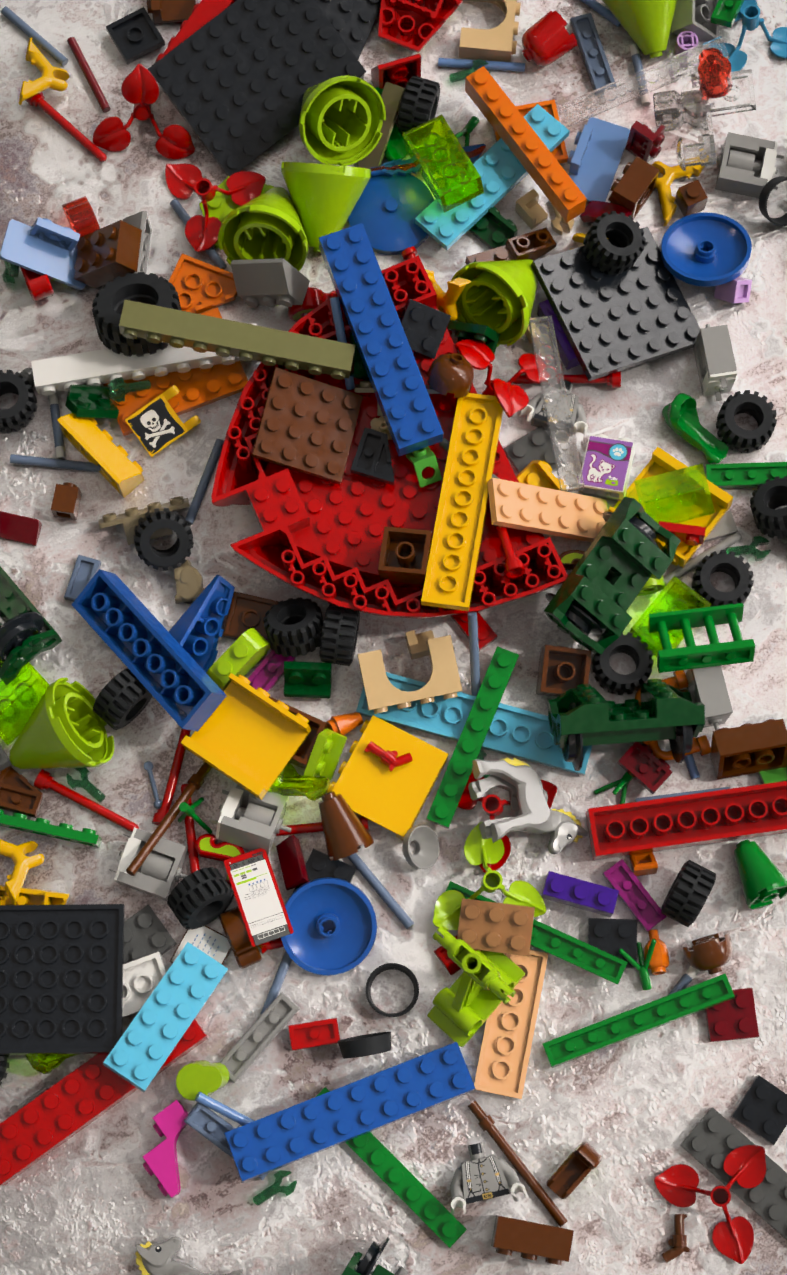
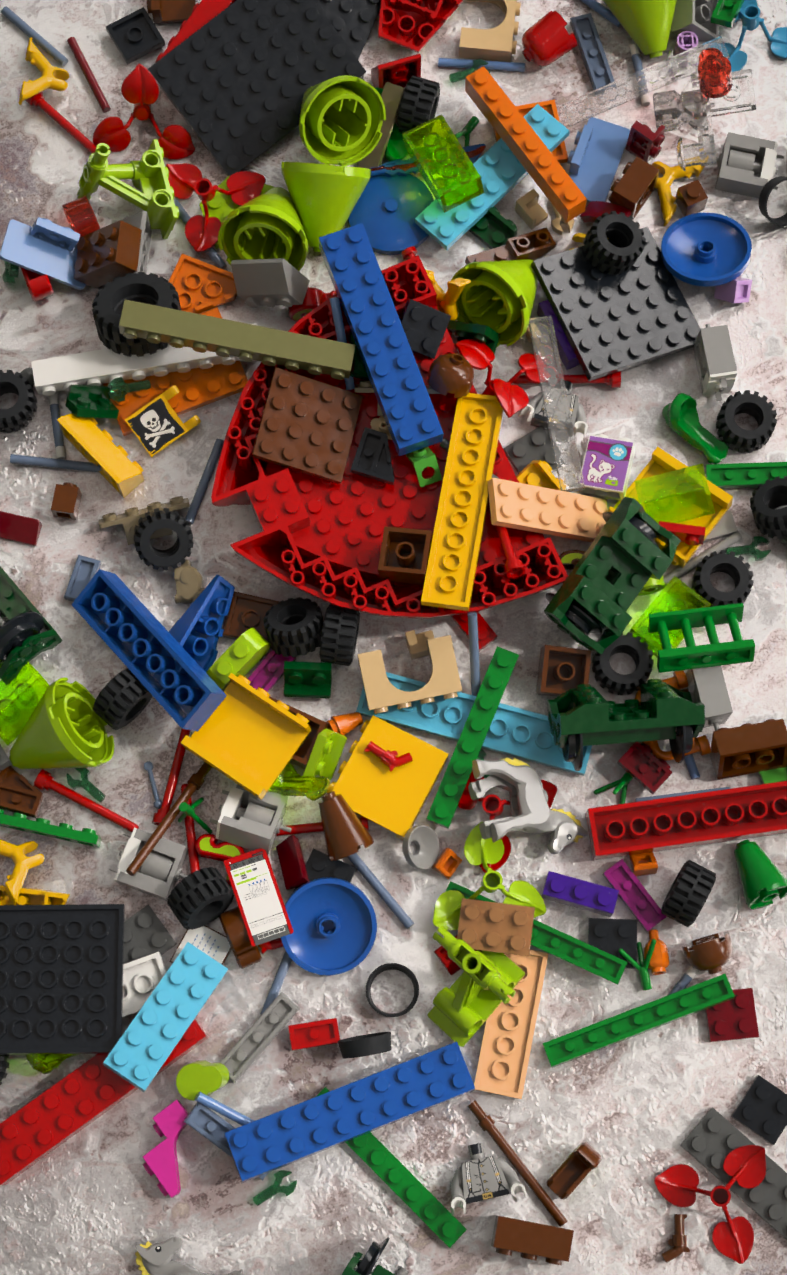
none -> lime plate [77,139,179,239]
none -> orange slope [431,848,462,879]

